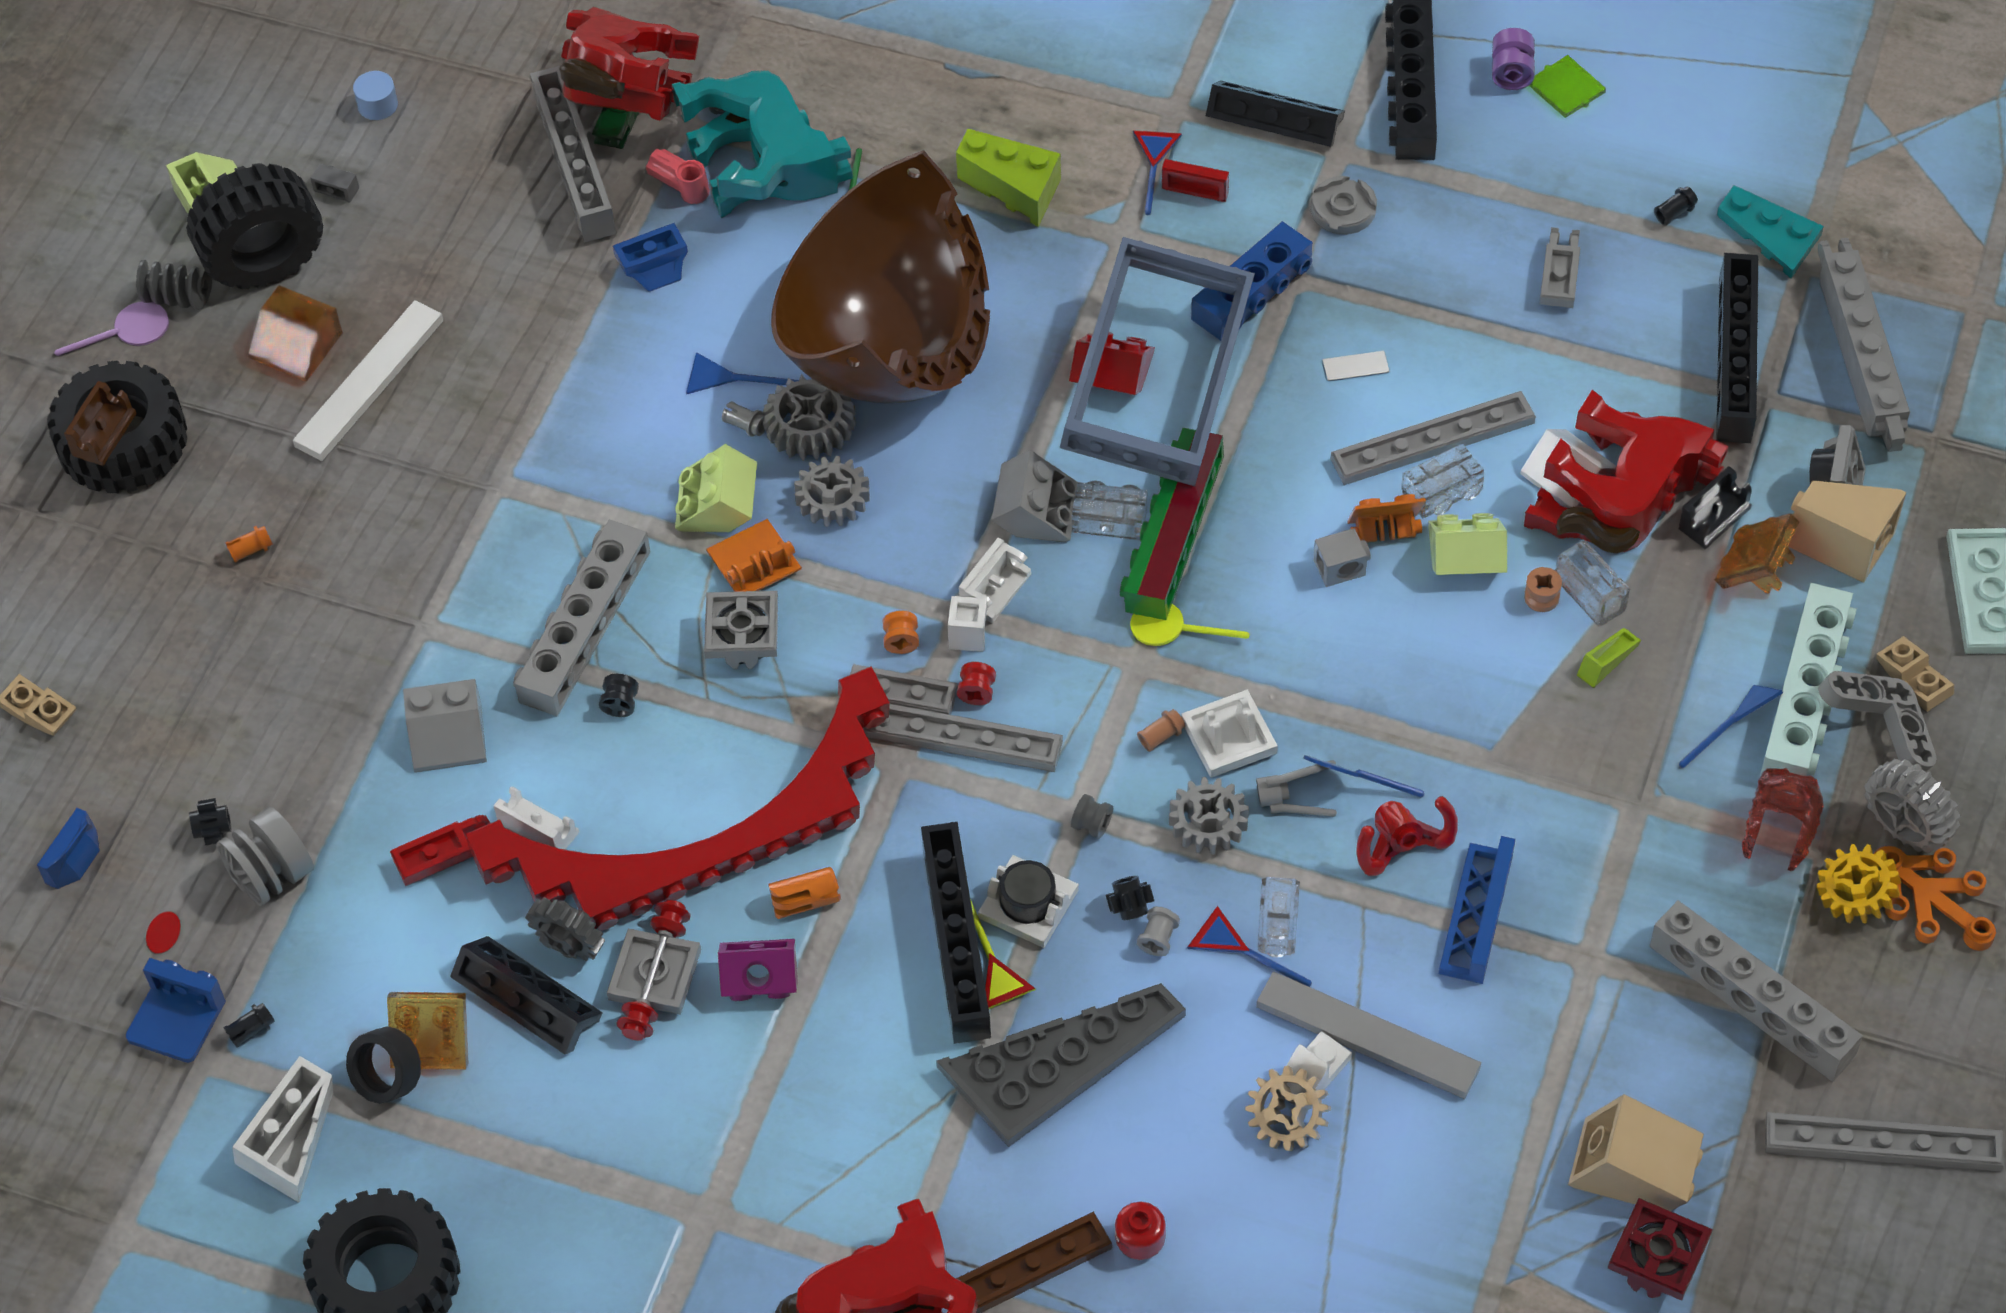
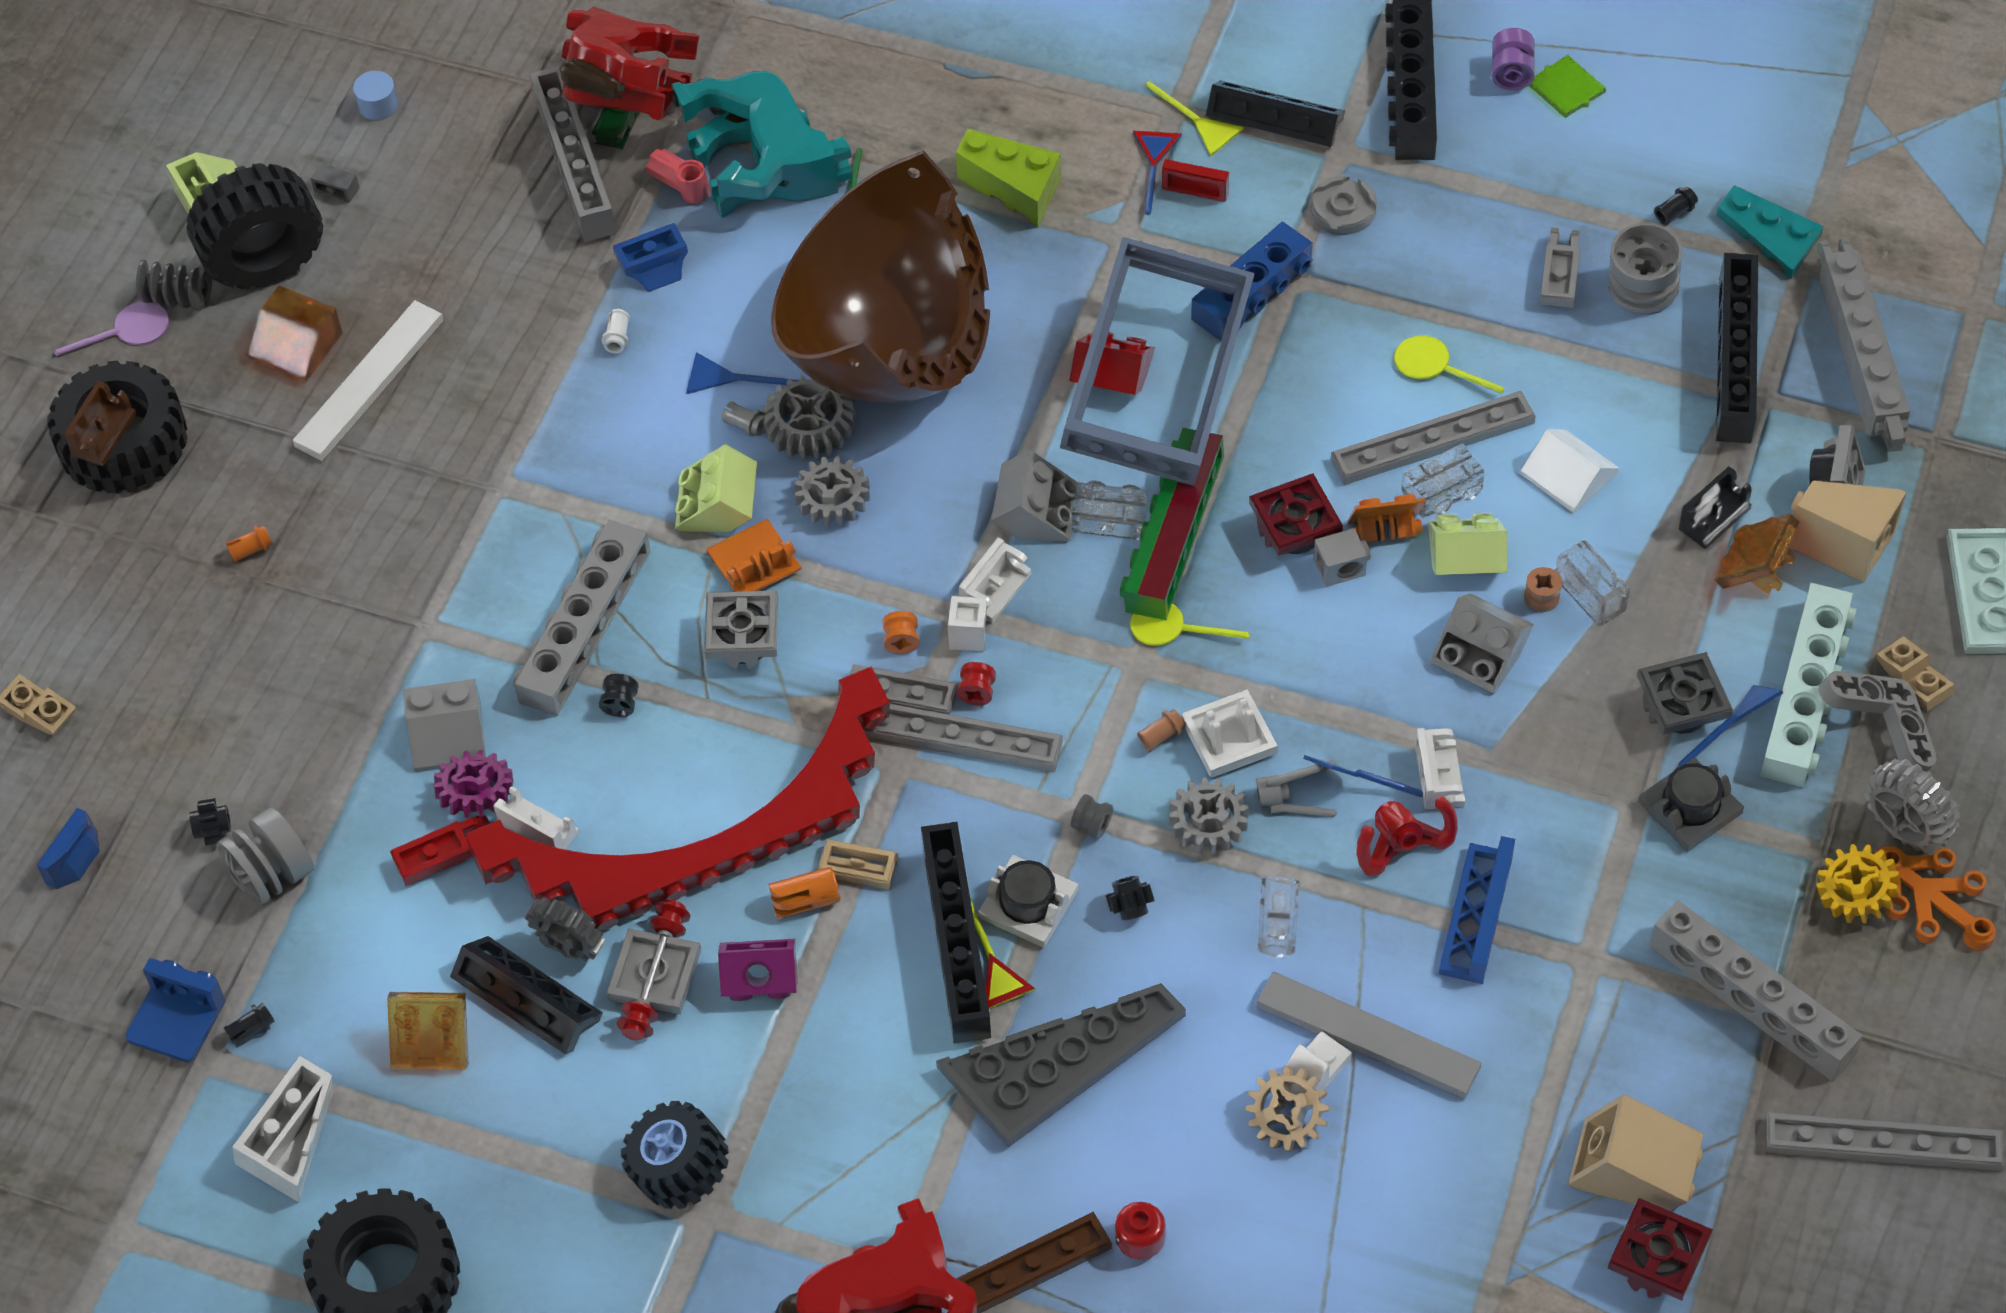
red sticker [146,911,181,953] -> none
black tyre [346,1026,421,1104] -> none
light grey bush [1137,906,1180,957] -> none
piece [1187,906,1312,987] -> none
white sticker [1322,351,1390,381] -> none
red piece [1524,390,1729,554] -> none
lime piece [1577,628,1641,688] -> none
clear red piece [1742,768,1824,871] -> none
none -> magenta gear [433,750,514,818]
none -> white pin [602,309,630,354]
none -> black wheel [621,1101,729,1209]
none -> tan tile [817,839,899,890]
none -> neon yellow piece [1146,81,1244,156]
none -> dark red piece [1249,473,1343,556]
none -> neon yellow piece [1394,336,1504,393]
none -> white hinge [1415,728,1465,810]
none -> light grey slope [1430,593,1534,694]
none -> light grey wheel [1608,222,1682,314]
none -> dark grey piece [1637,652,1733,735]
none -> piece [1638,757,1744,852]

